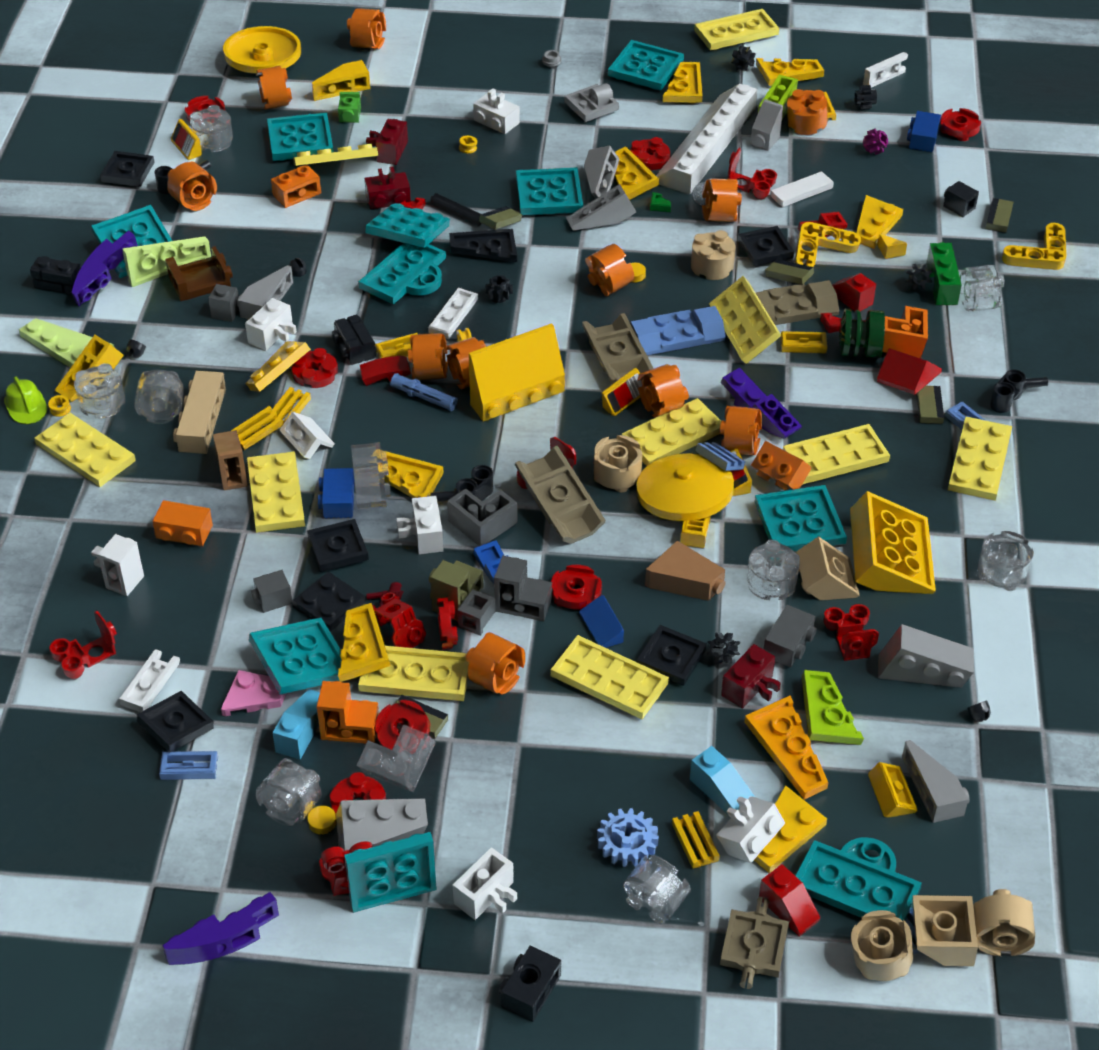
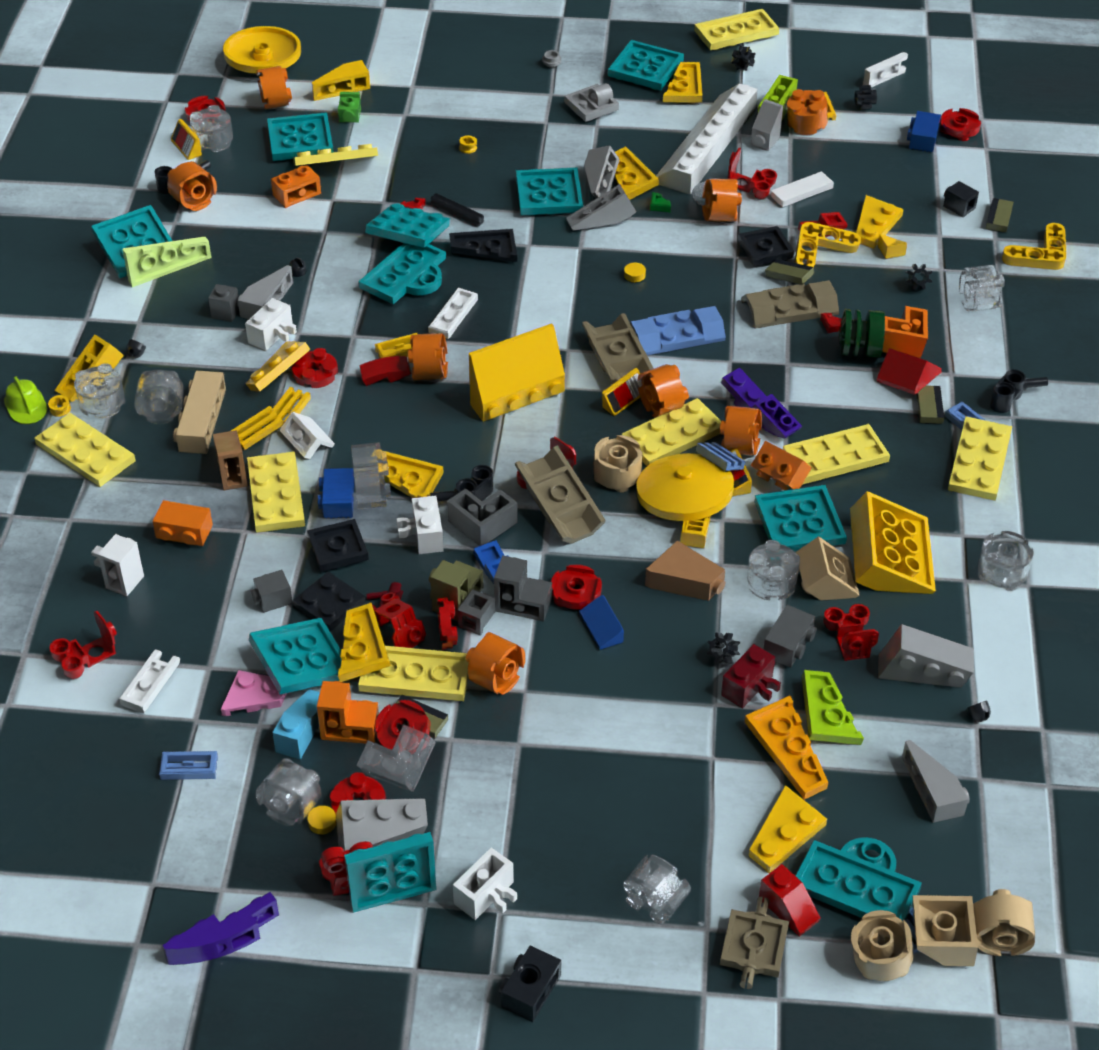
yellowish green wing [19,318,114,368] -> none
black brick [30,256,81,295] -> none
dark purple slope [72,230,138,306] -> none
black plate [100,151,155,187] -> none
black plate [137,691,214,753] -> none
reddish brown panel [165,246,233,301] -> none
black brick [332,314,376,365] -> none
orange brick [347,8,386,49] -> none
dark red brick [364,167,411,209] -> none
dark red brick [366,119,408,165] -> none
medium blue pin [390,373,458,411] -> none
orange brick [446,337,486,389] -> none
yellow bush [456,328,472,342] -> none
white brick [473,89,520,134] -> none
olive tile [479,206,522,230] -> none
black gear [485,275,513,303] -> none
light yellow plate [551,635,669,719] -> none
orange brick [585,244,634,296] -> none
light blue gear [597,808,659,867] -> none
red plate [630,137,670,170] -> none
black plate [637,625,707,686] -> none
yellow tile [672,811,720,869] -> none
medium azure slope [690,746,755,814] -> none
tan brick [691,230,736,280] -> none
light yellow plate [709,276,781,364] -> none
white brick [716,796,785,863] -> none
yellow wing [756,58,824,86] -> none
yellow tile [780,331,827,353] -> none
red slope [832,273,876,312] -> none
magenta gear [863,128,888,155] -> none
yellow slope [868,762,918,817] -> none
green arch [926,242,962,305] -> none

